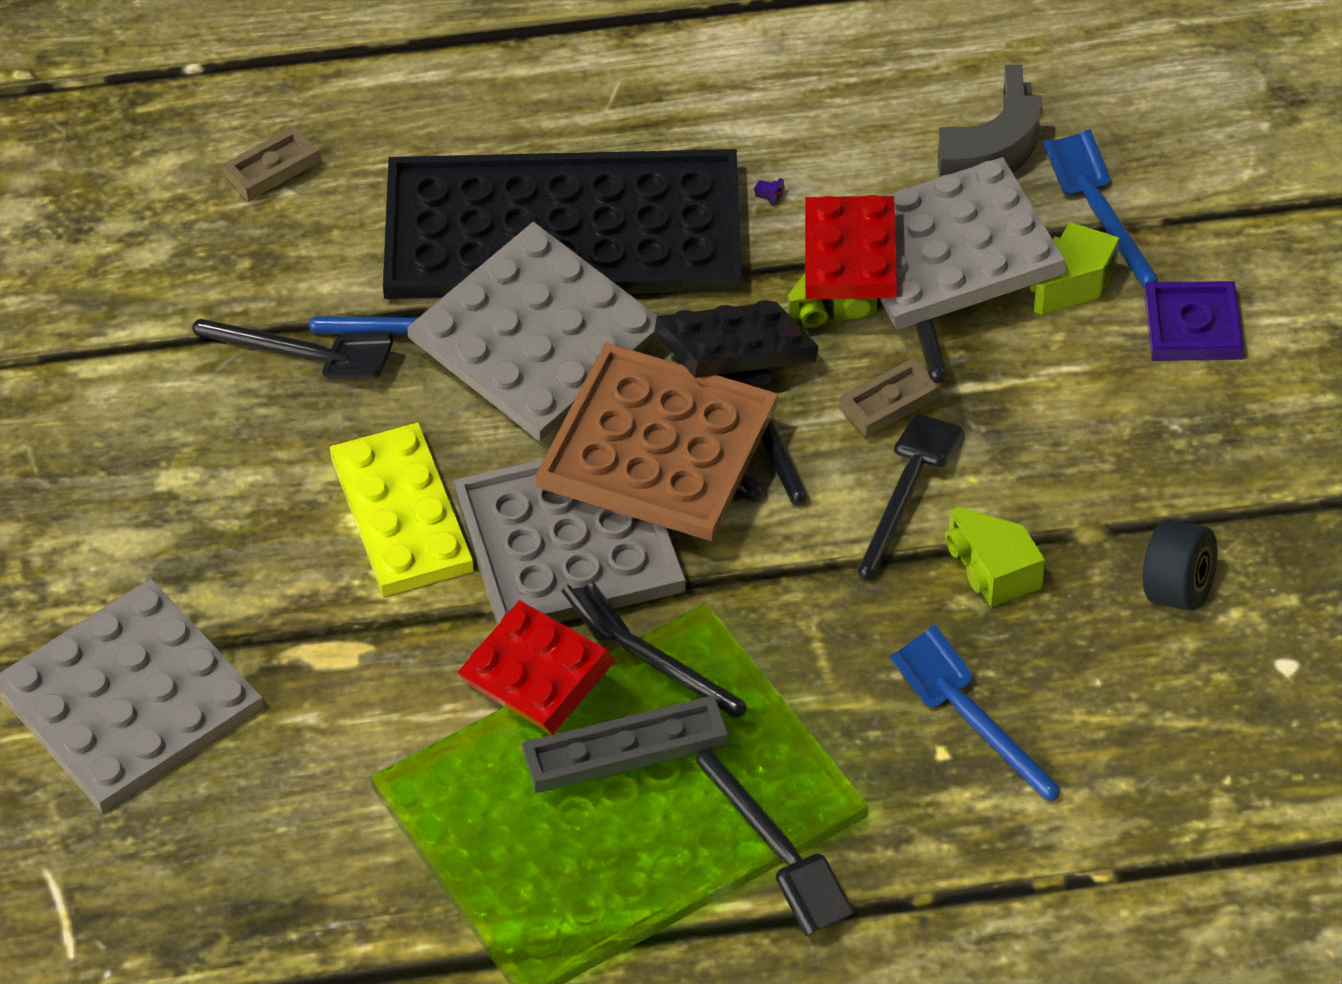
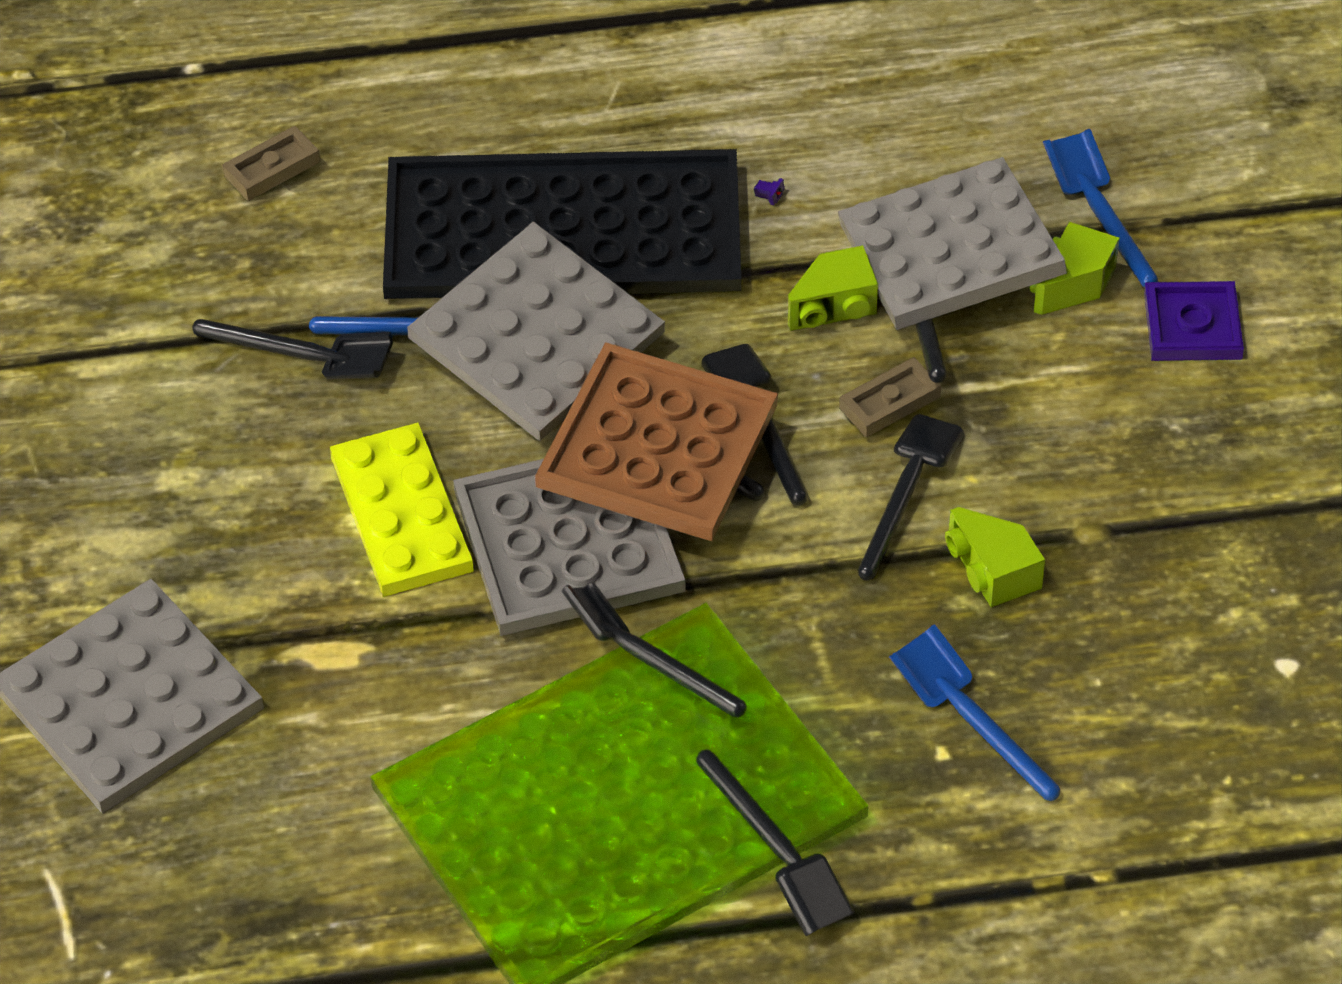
red plate [457,600,616,736] -> none
dark grey plate [522,695,728,793] -> none
black plate [654,300,819,378] -> none
red plate [805,195,897,300] -> none
dark grey arch [937,65,1042,178] -> none
black wheel [1143,519,1218,611] -> none

